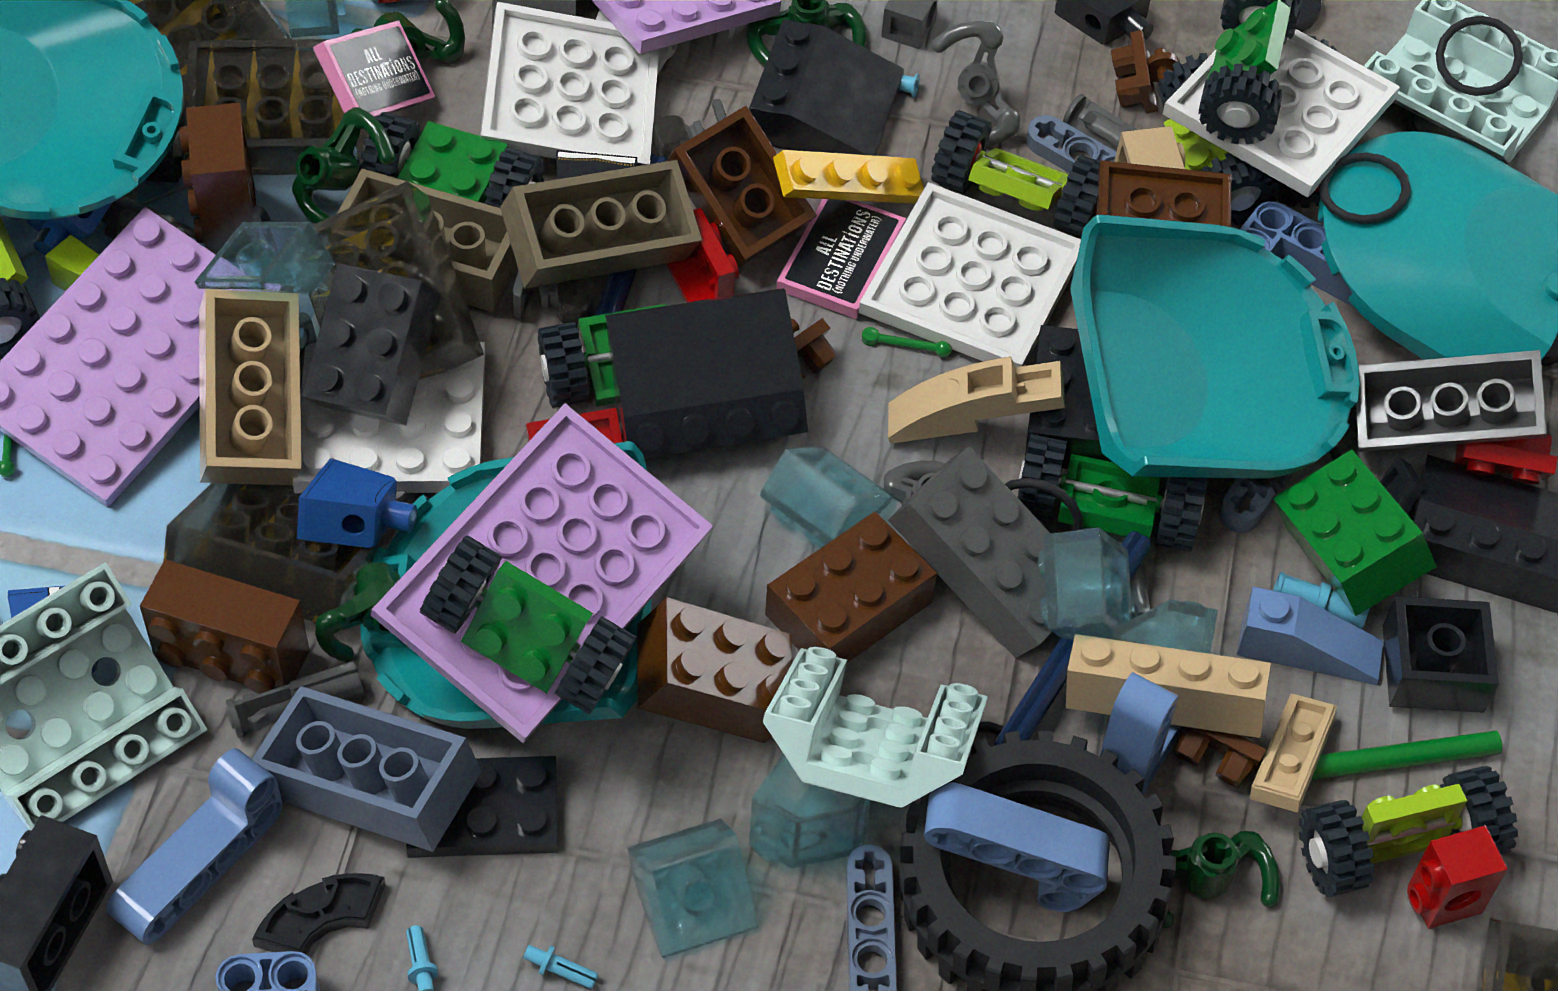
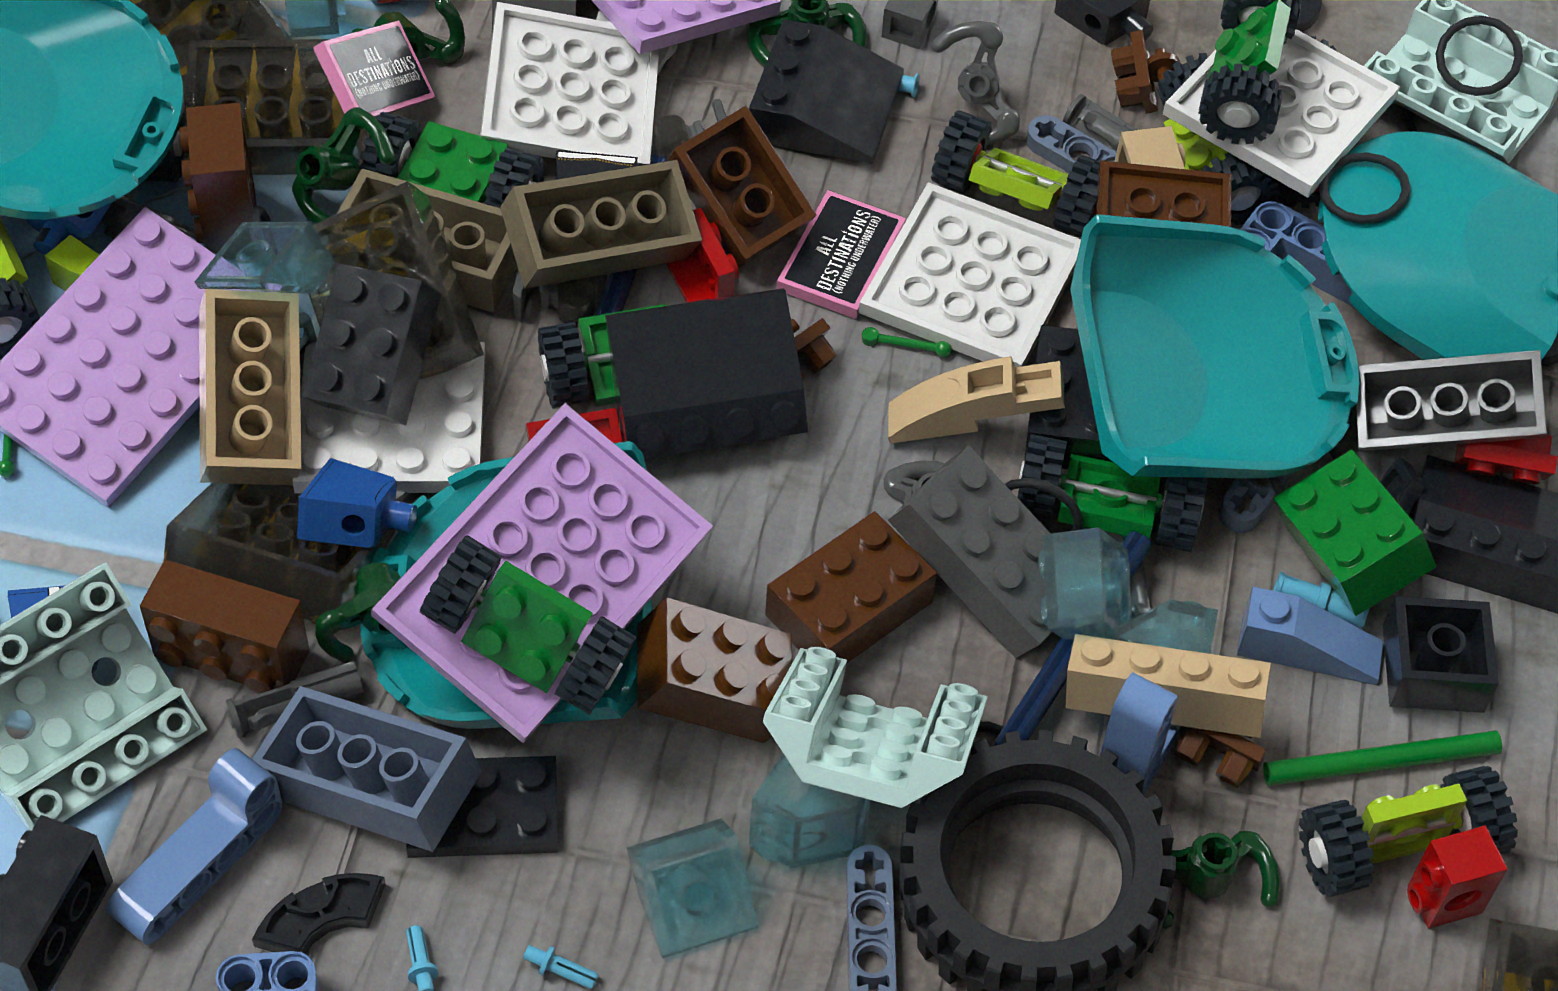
clear light blue slope [759,447,894,547] -> none
yellow plate [773,150,924,204] -> none
medium blue beam [924,782,1110,912] -> none
tan tile [1250,693,1338,813] -> none

